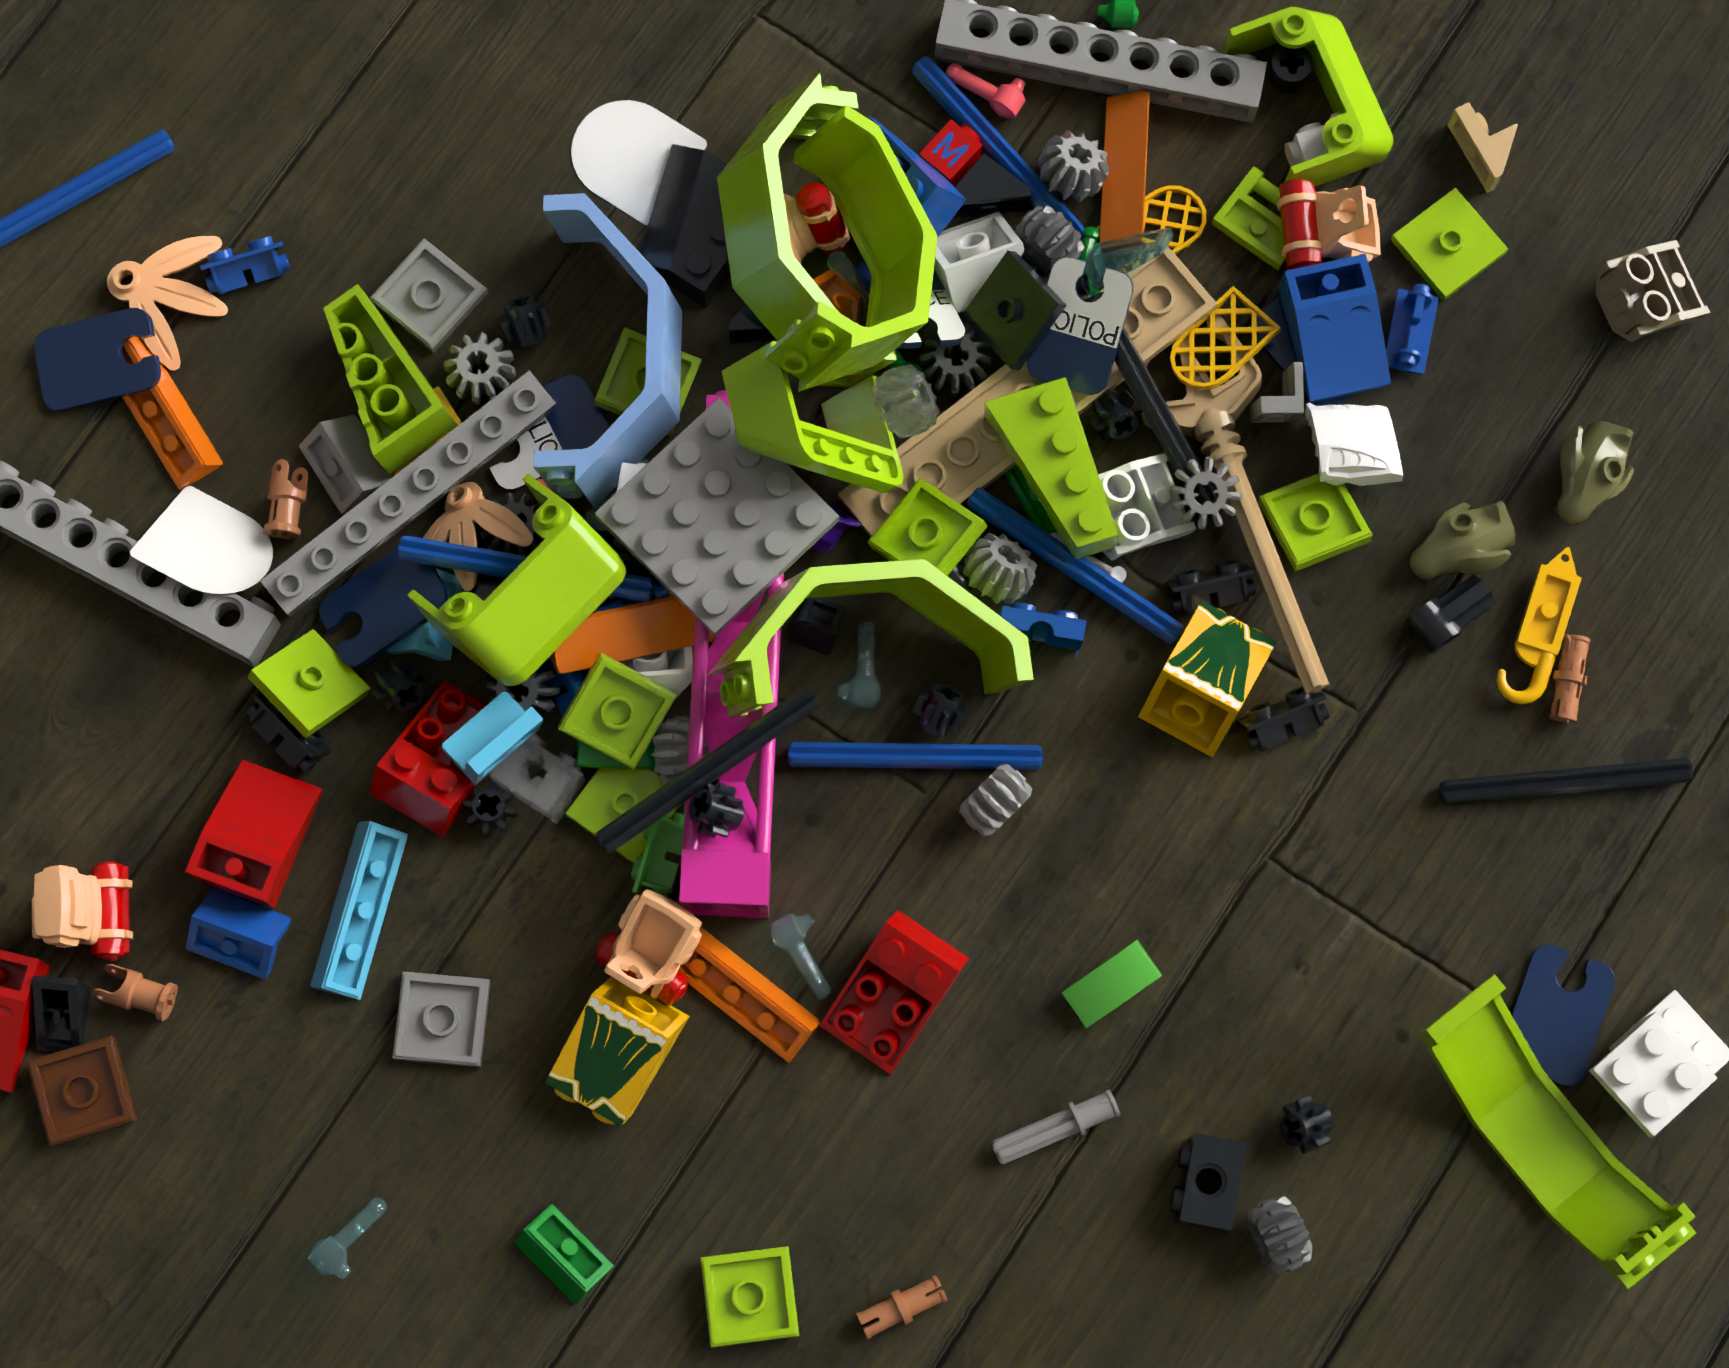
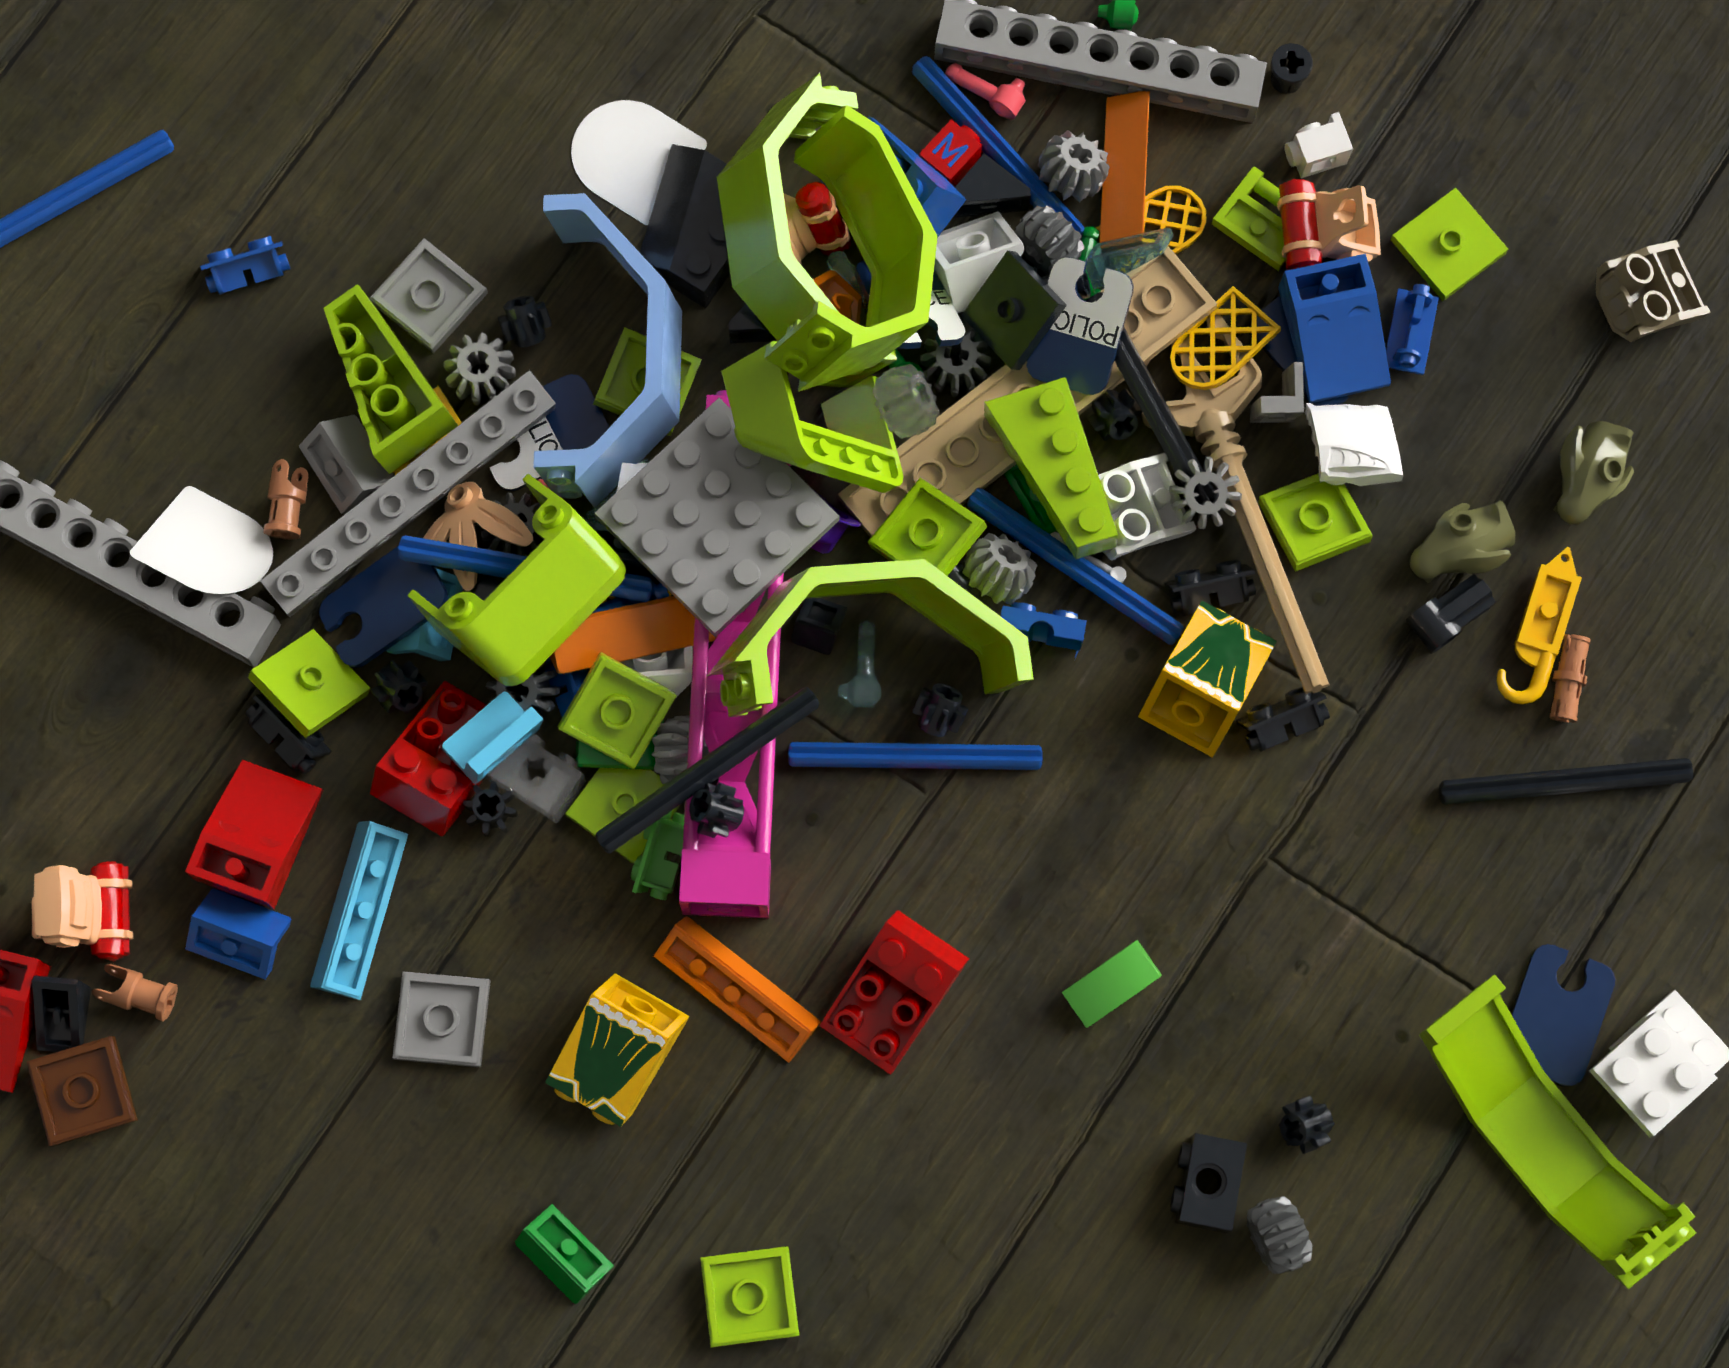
dark blue piece [34,308,161,411] -> none
light nougat plant [107,236,228,371] -> none
orange slope [122,337,223,490] -> none
clear light blue piece [308,1197,388,1279] -> none
light nougat piece [595,889,702,1006] -> none
clear light blue piece [770,913,831,999] -> none
nougat pin [856,1274,948,1339] -> none
light grey gear [959,764,1032,836] -> none
light grey axle [992,1089,1121,1164] -> none
lime windscreen [1222,7,1393,187] -> none
tan slope [1447,102,1518,193] -> none

